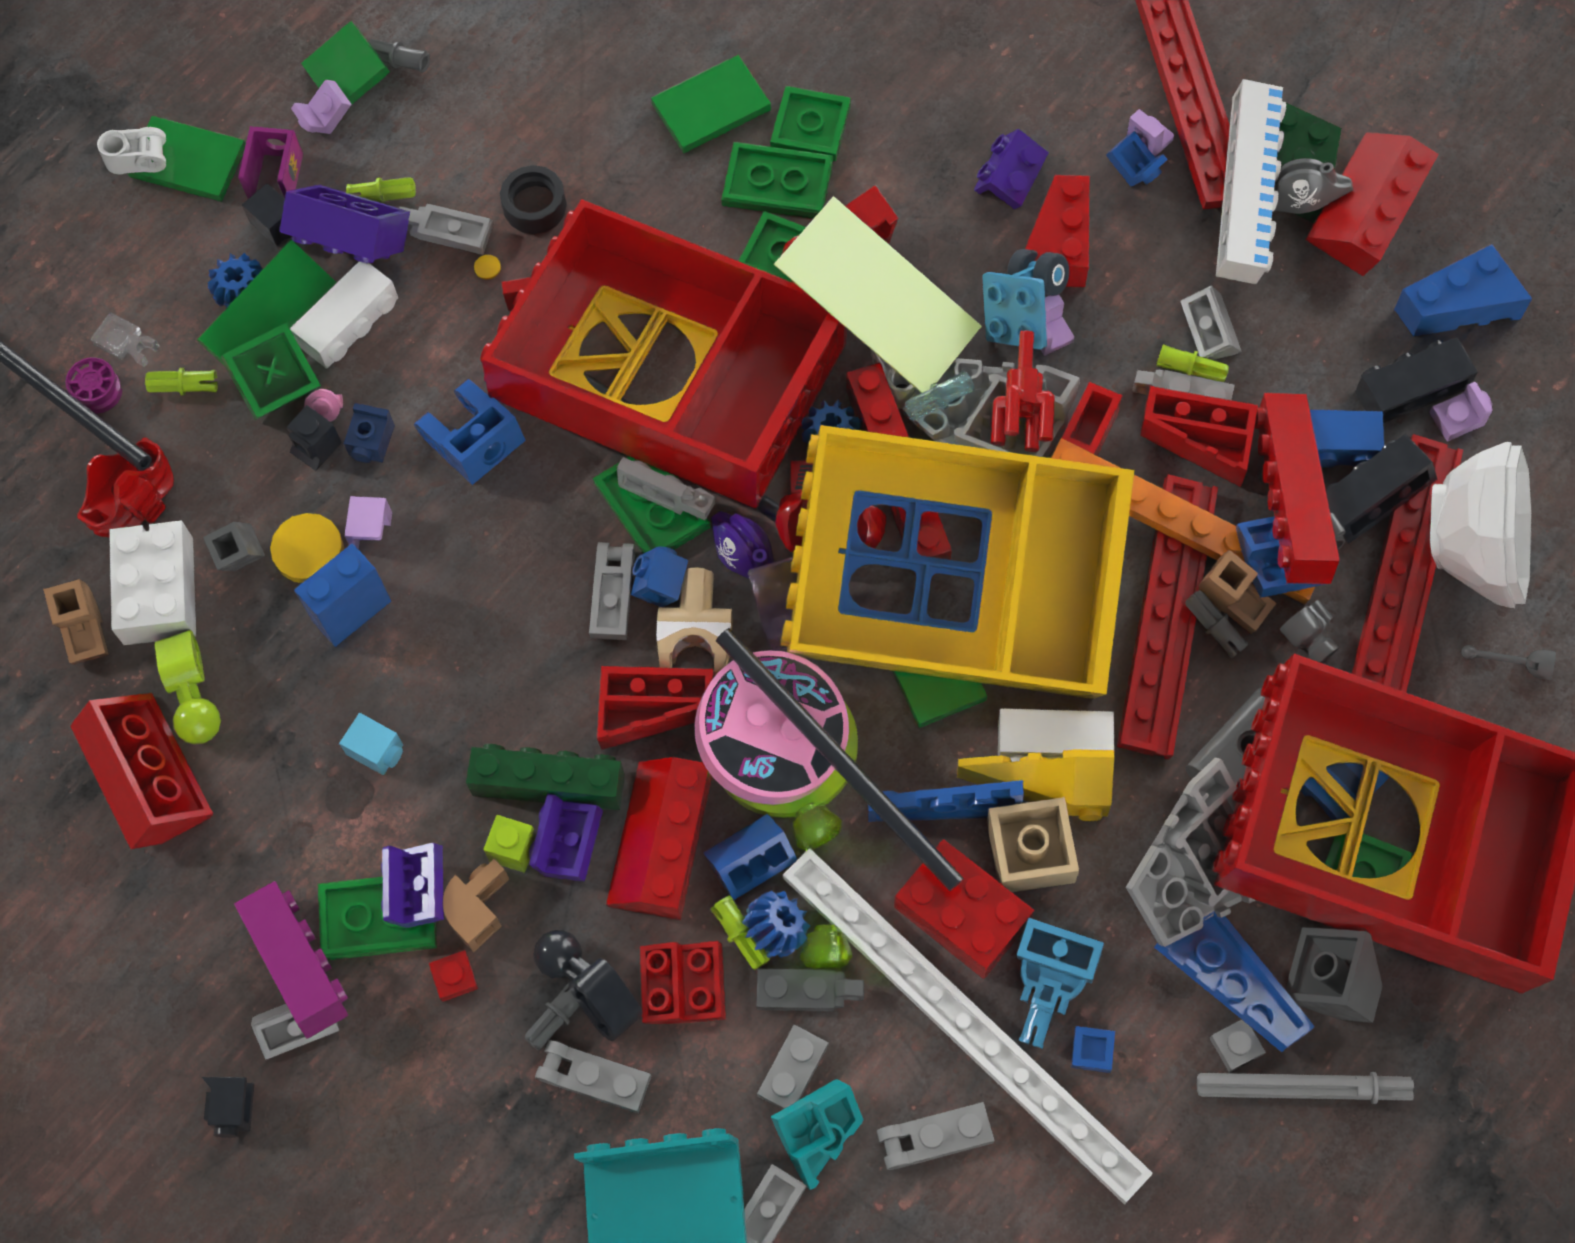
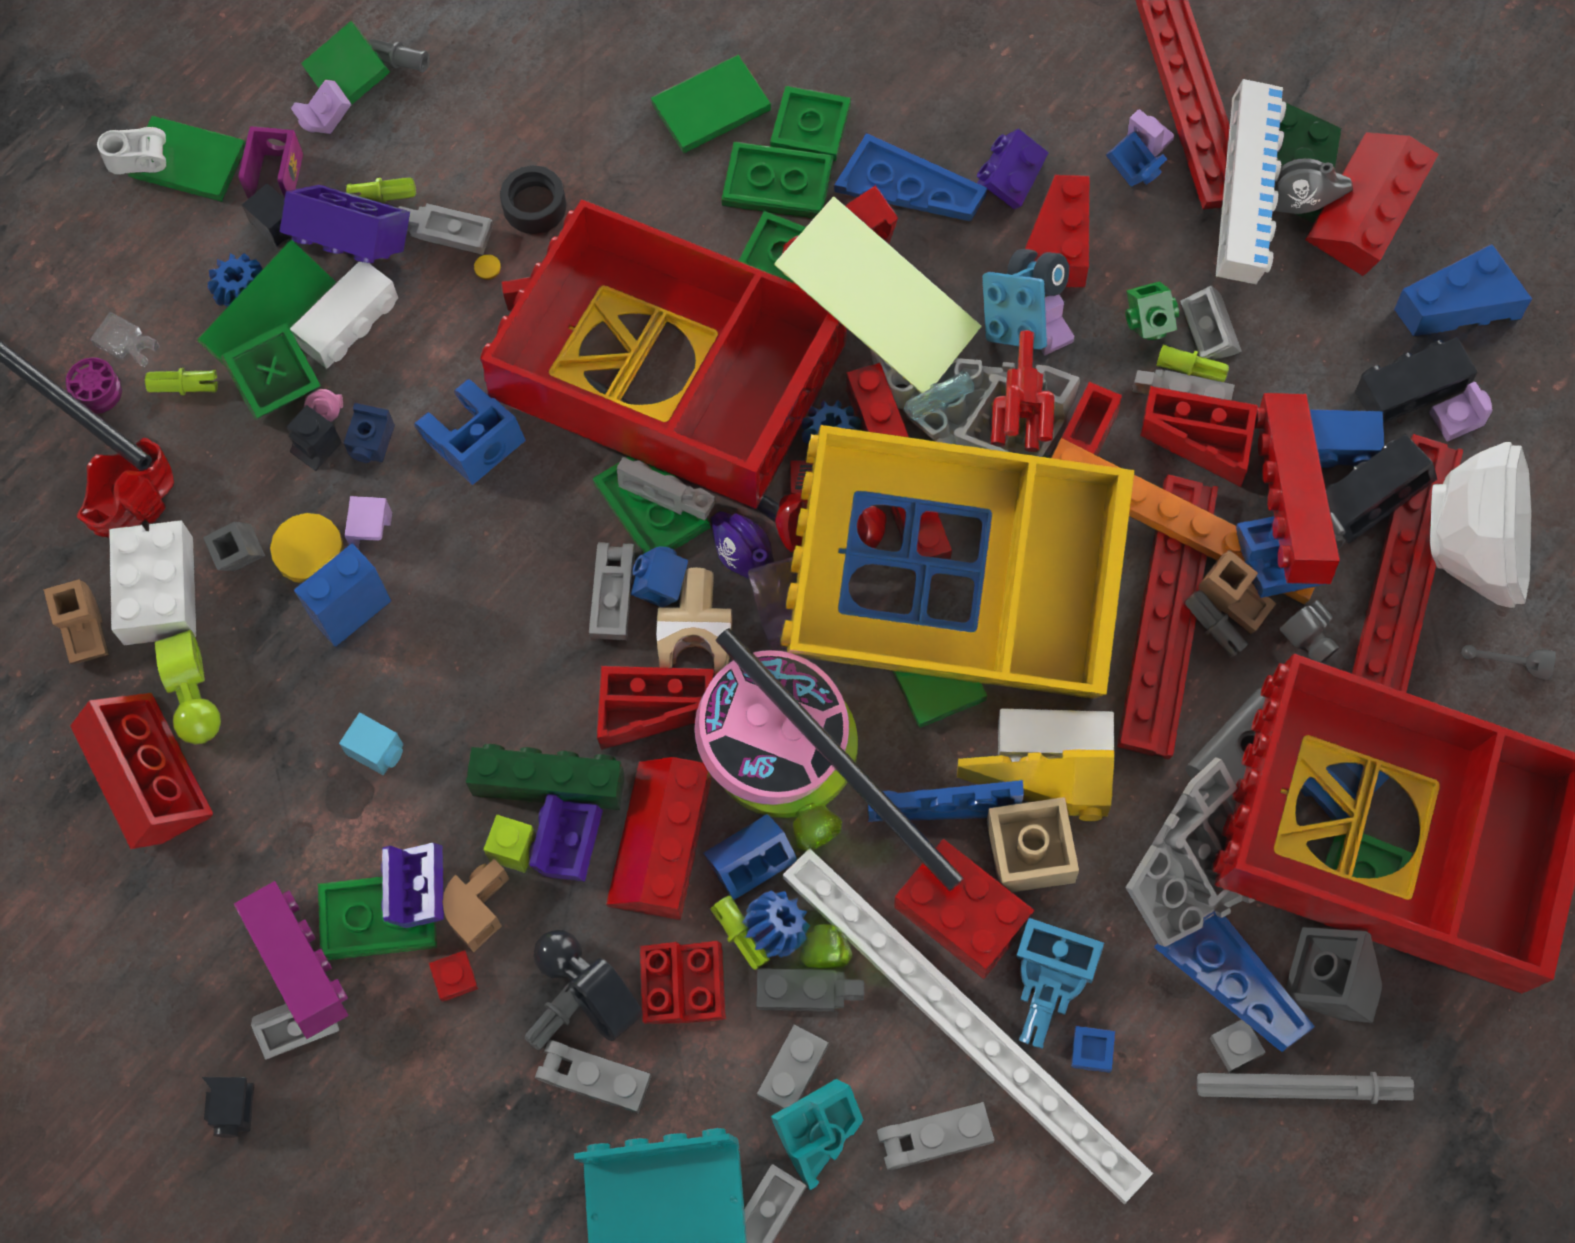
none -> blue wing [834,133,987,221]
none -> green brick [1125,281,1179,340]

